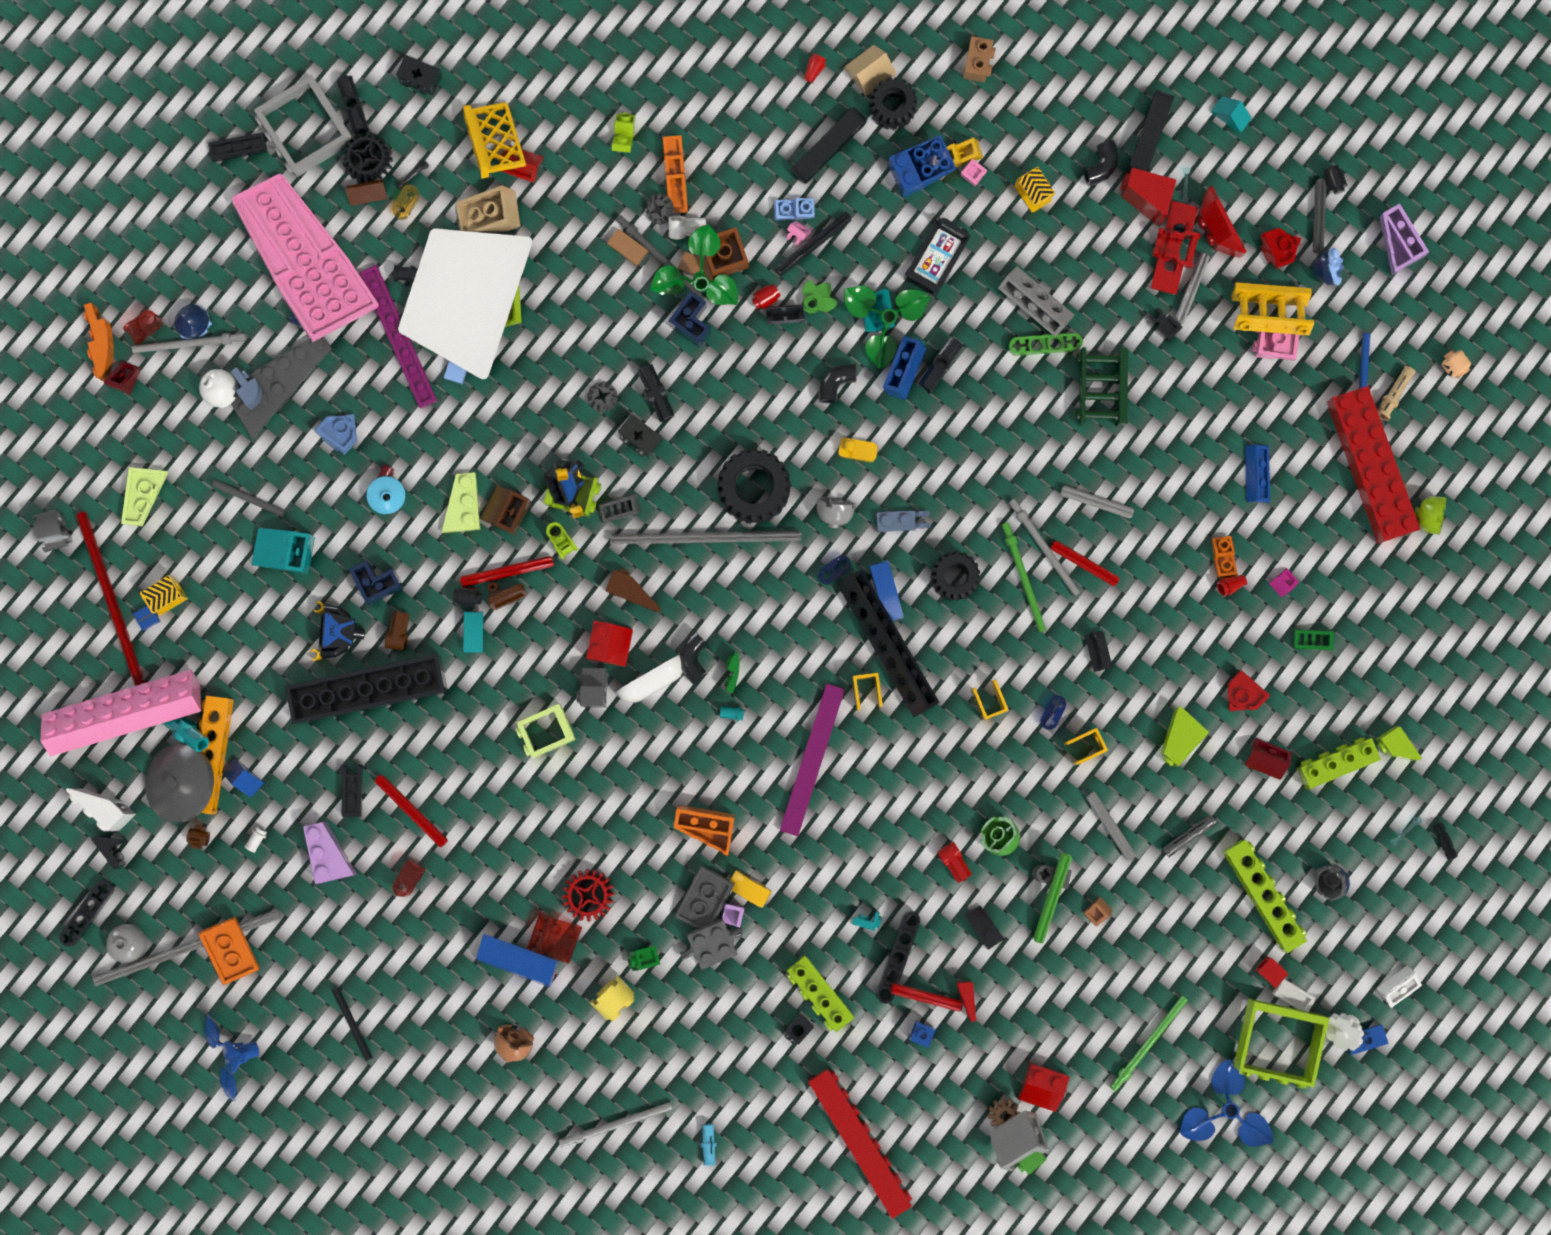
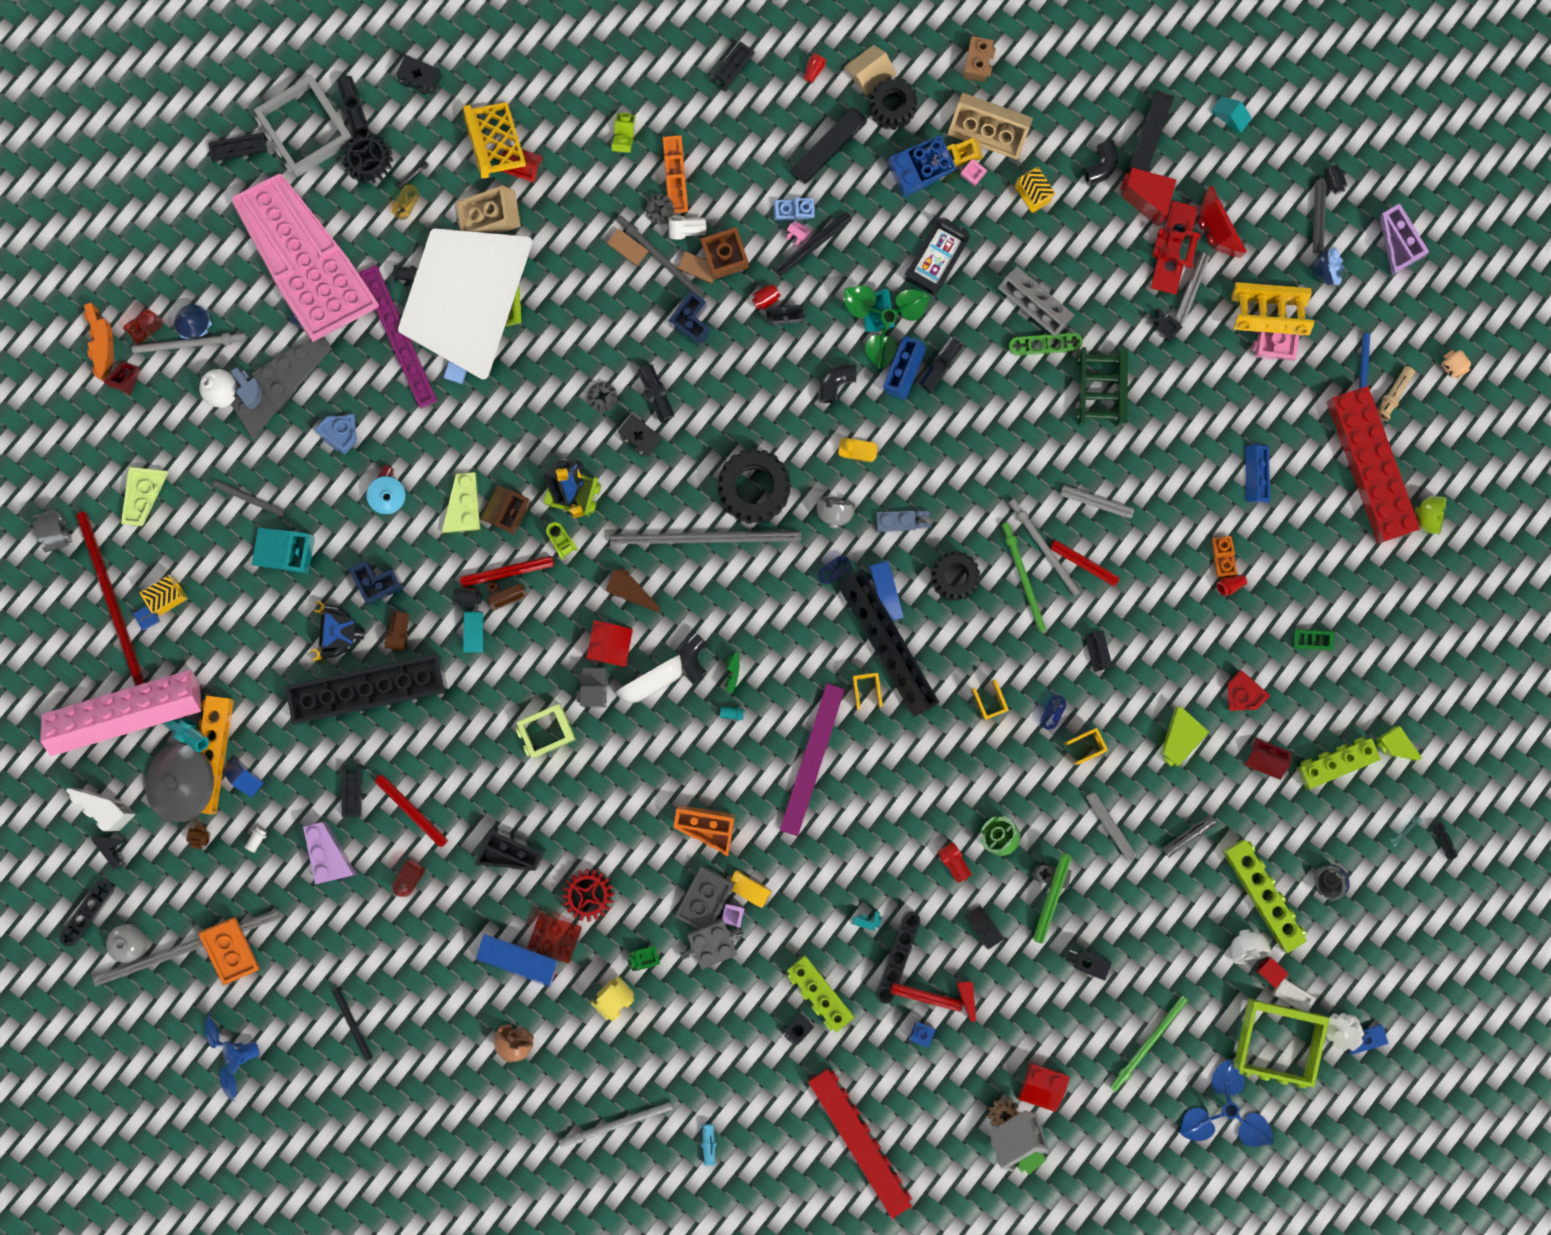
reddish brown tile [345,179,388,206] -> none
dark grey slope [598,495,642,523] -> none
green plant [650,225,738,305] -> none
bright green plate [802,280,838,314] -> none
nougat slope [1083,897,1113,927] -> none
clear light blue hinge [1181,167,1190,204] -> none
red plate [1260,228,1301,270] -> none
dark pink slope [1269,568,1299,597] -> none
white slope [1377,966,1422,1008] -> none
none -> black wedge [475,826,547,871]
none -> black hinge [710,41,755,92]
none -> tan slope [947,93,1033,160]
none -> black torso [1066,950,1112,981]
none -> white cylinder [1231,929,1271,964]

